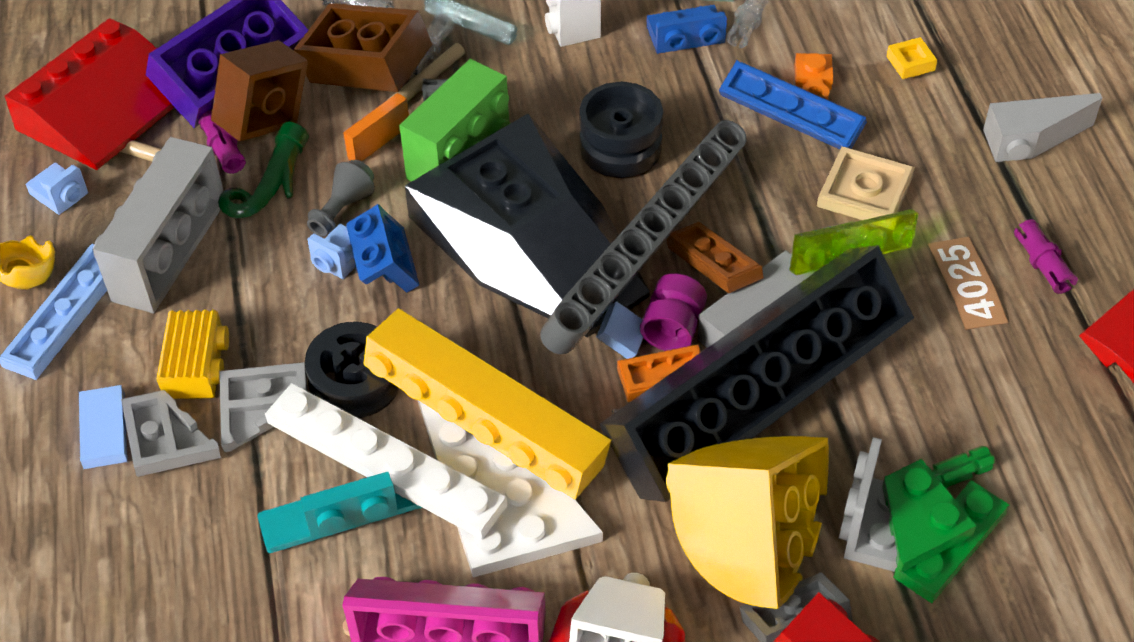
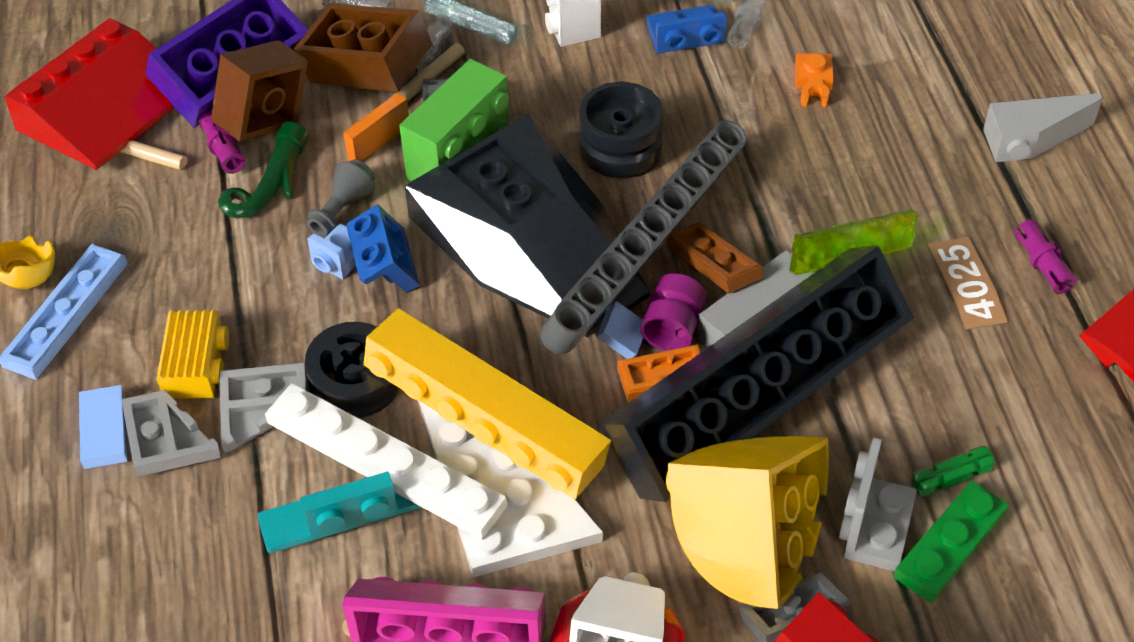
light blue bracket [26,162,88,215] -> none
light grey brick [92,137,223,313] -> none
blue tile [719,60,867,150] -> none
tan tile [817,146,915,229] -> none
green wing [882,459,976,573] -> none
yellow plate [886,37,937,79] -> none

